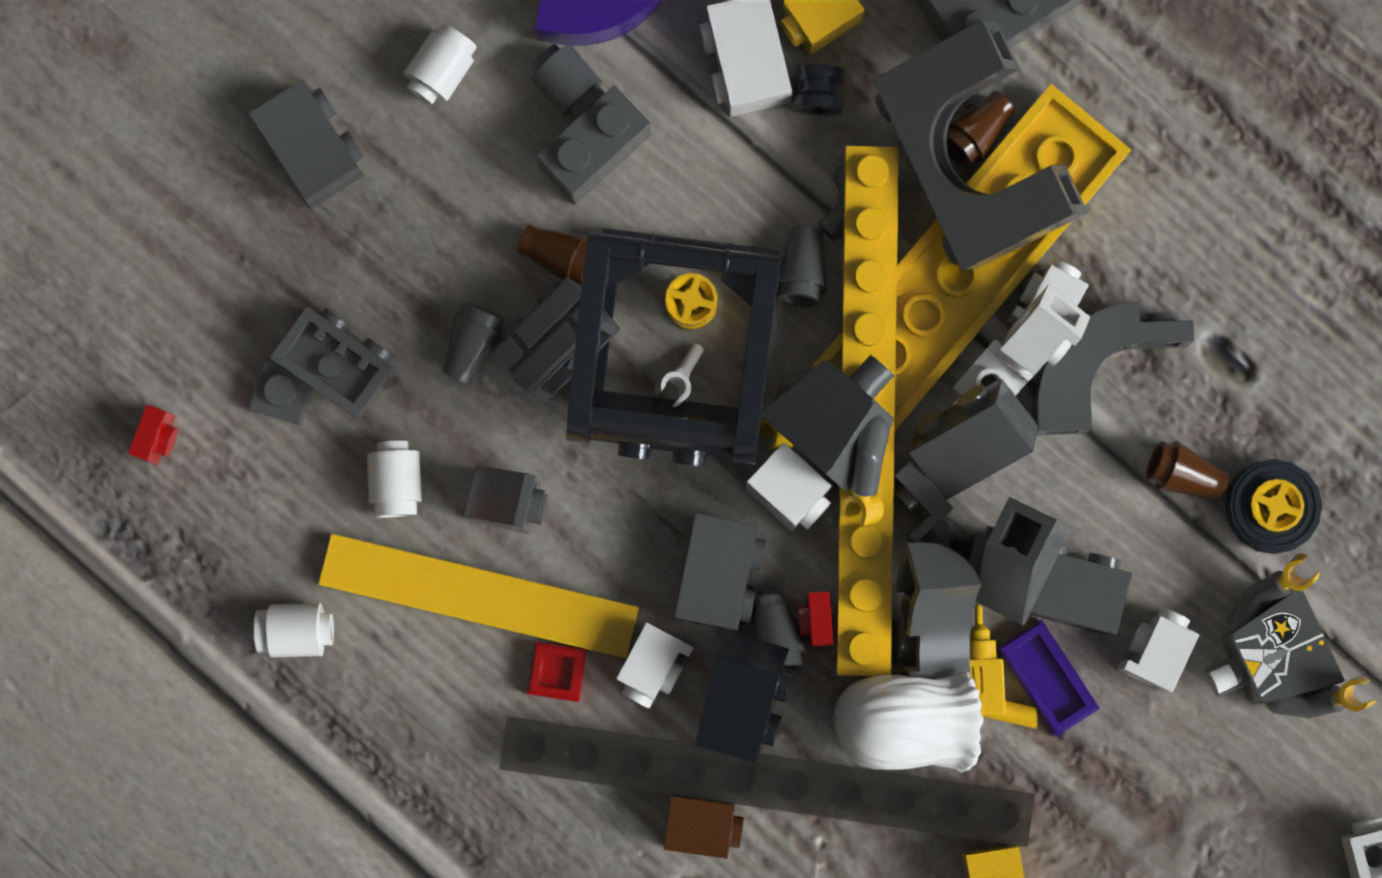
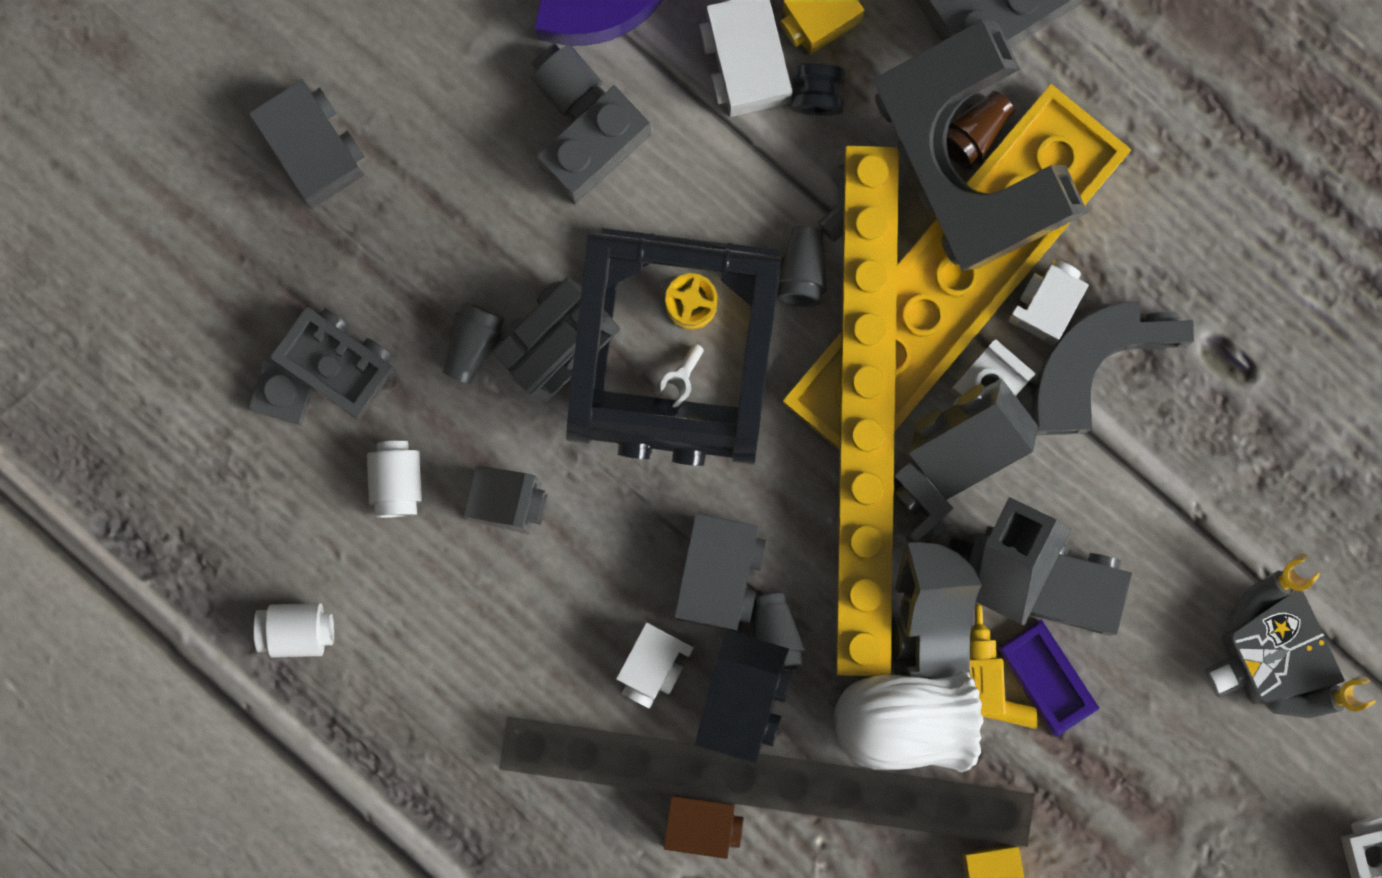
red plate [128,404,178,465] -> none
yellow tile [318,534,639,659] -> none
white brick [403,24,477,105] -> none
reddish brown cone [518,225,588,285] -> none
red tile [527,642,588,702] -> none
white brick [745,442,832,532] -> none
dark grey torso [759,354,894,526] -> none
red plate [797,591,834,647] -> none
white brick [1000,284,1090,376] -> none
white brick [1117,607,1200,693] -> none
reddish brown cone [1146,441,1229,501] -> none
black wheel [1225,459,1322,554] -> none

